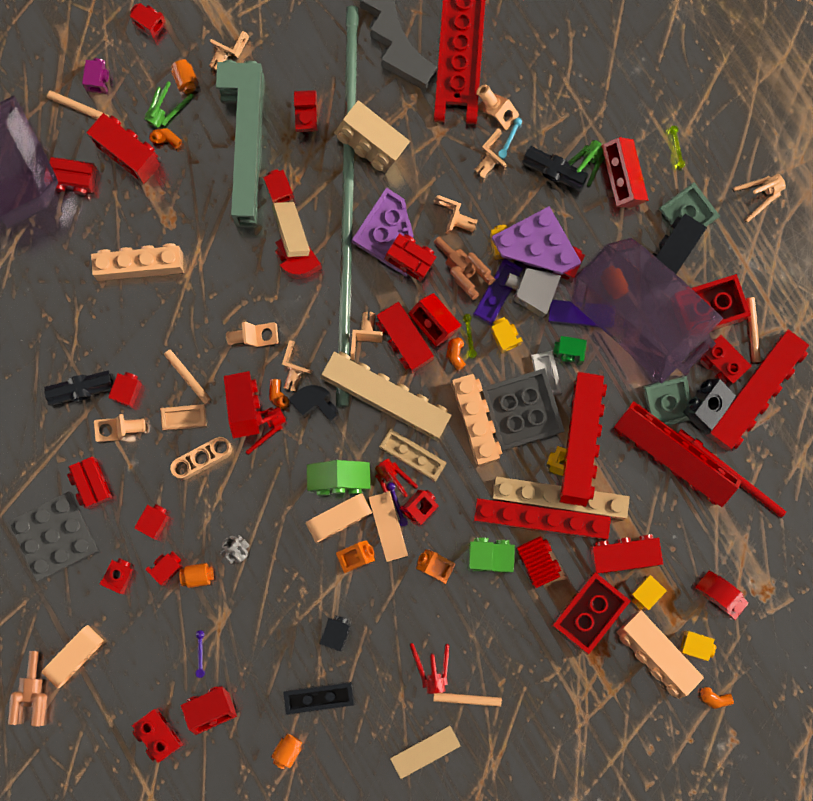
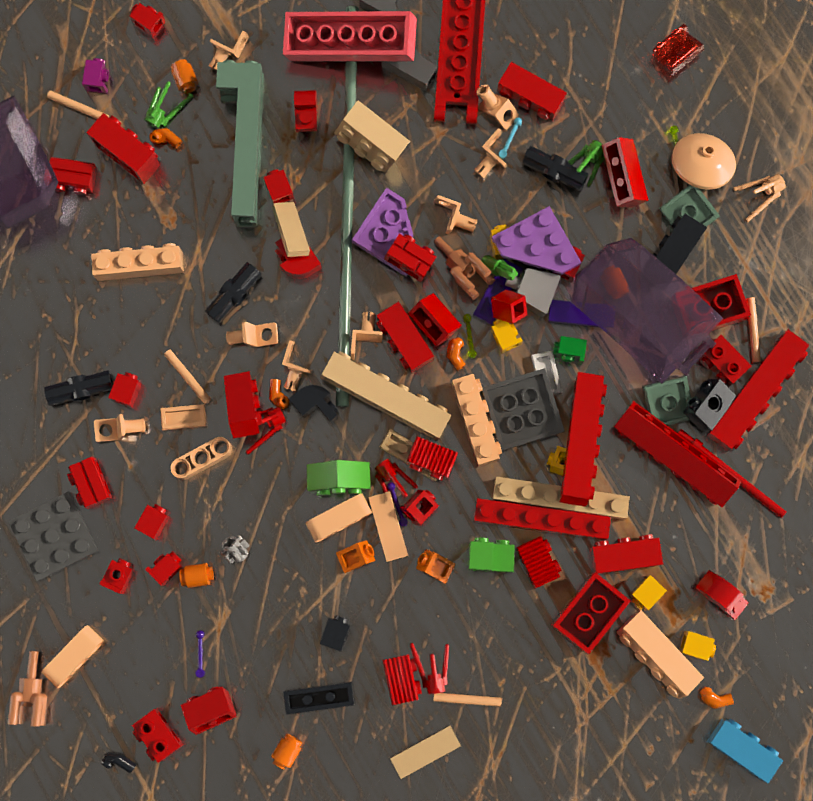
none -> black arm [101,752,136,773]
none -> black piece [205,262,262,324]
none -> coral brick [283,11,417,61]
none -> red brick [382,654,422,705]
none -> red brick [406,436,458,481]
none -> bright green axle [481,255,518,280]
none -> red brick [491,290,527,324]
none -> red brick [497,62,567,121]
none -> clear red bracket [653,24,704,76]
none -> light nougat dish [672,133,736,190]
none -> dark azure brick [706,719,783,783]

